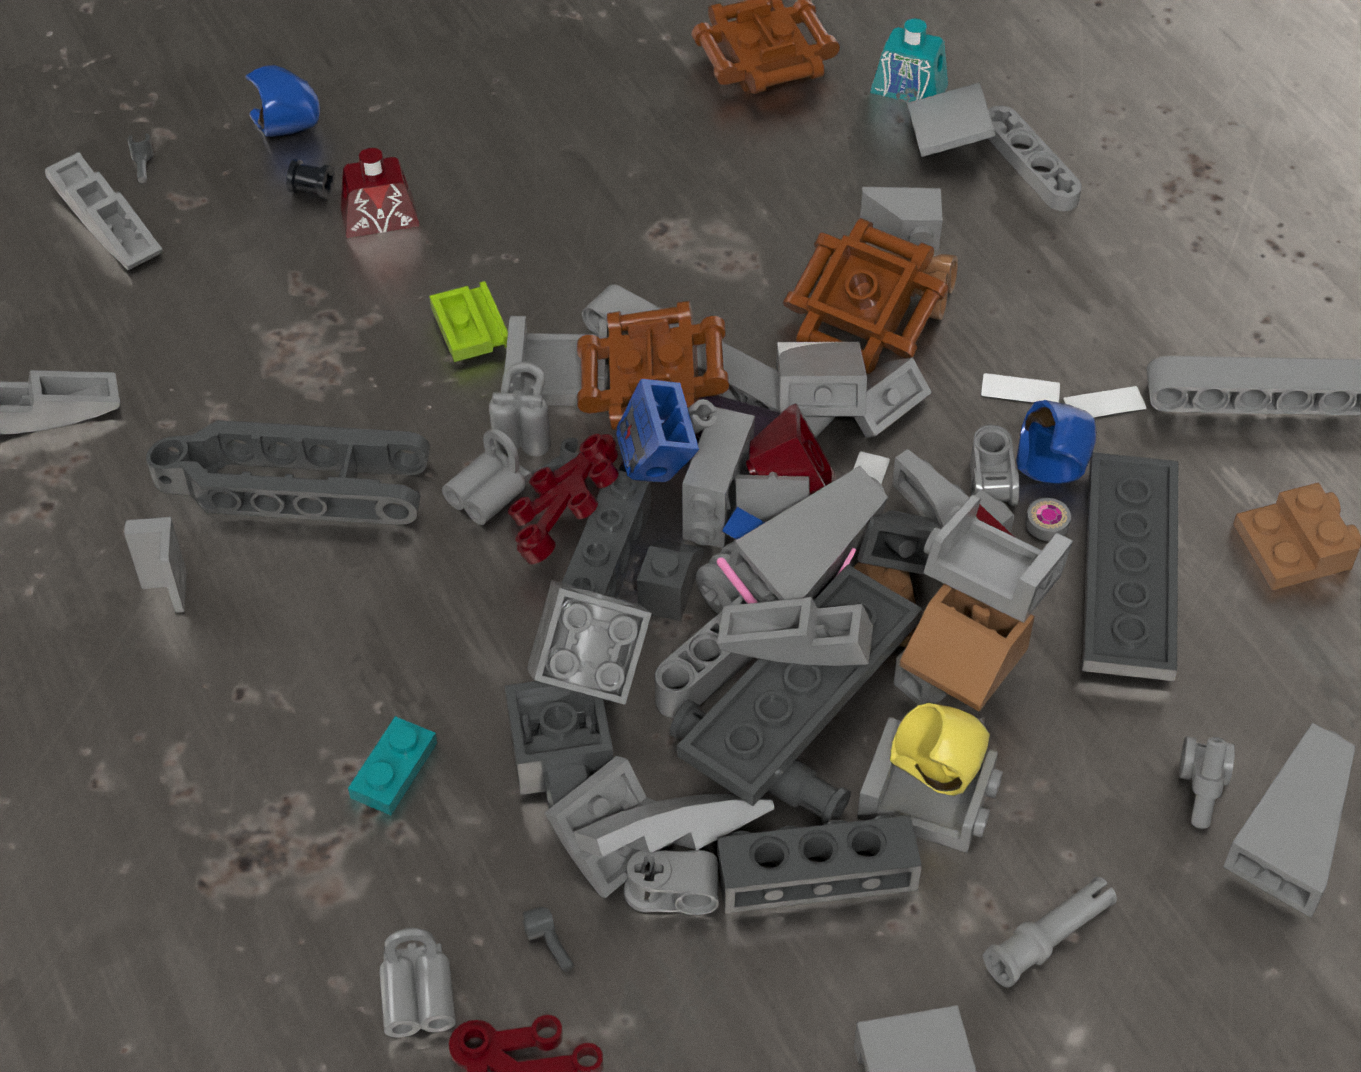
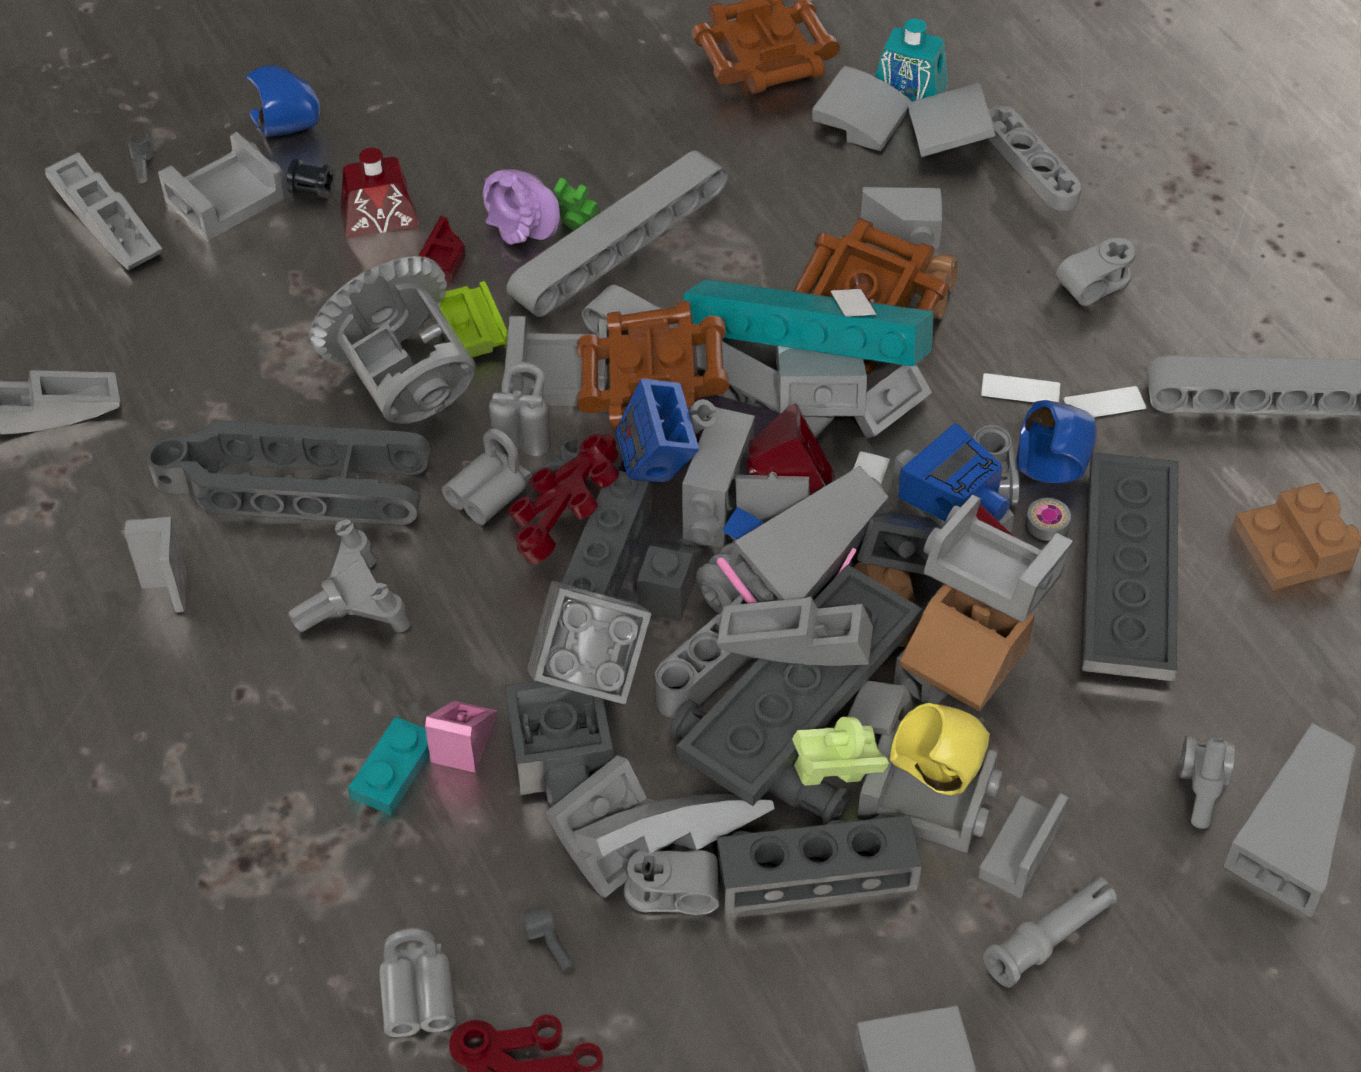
none -> light grey panel [158,132,285,241]
none -> light grey axle [289,520,411,632]
none -> light grey piece [310,256,476,424]
none -> dark red tile [418,215,466,282]
none -> bright pink slope [425,701,497,773]
none -> lavender hair [482,169,560,245]
none -> light grey beam [506,150,728,317]
none -> bright green plate [554,177,600,230]
none -> teal brick [684,279,933,366]
none -> yellowish green hips [792,716,889,786]
none -> light grey slope [812,66,912,151]
none -> white sticker [831,289,876,317]
none -> light grey panel [848,681,914,735]
none -> blue torso [898,423,1010,521]
none -> light grey panel [978,793,1069,899]
none -> light grey piece [1056,237,1135,306]

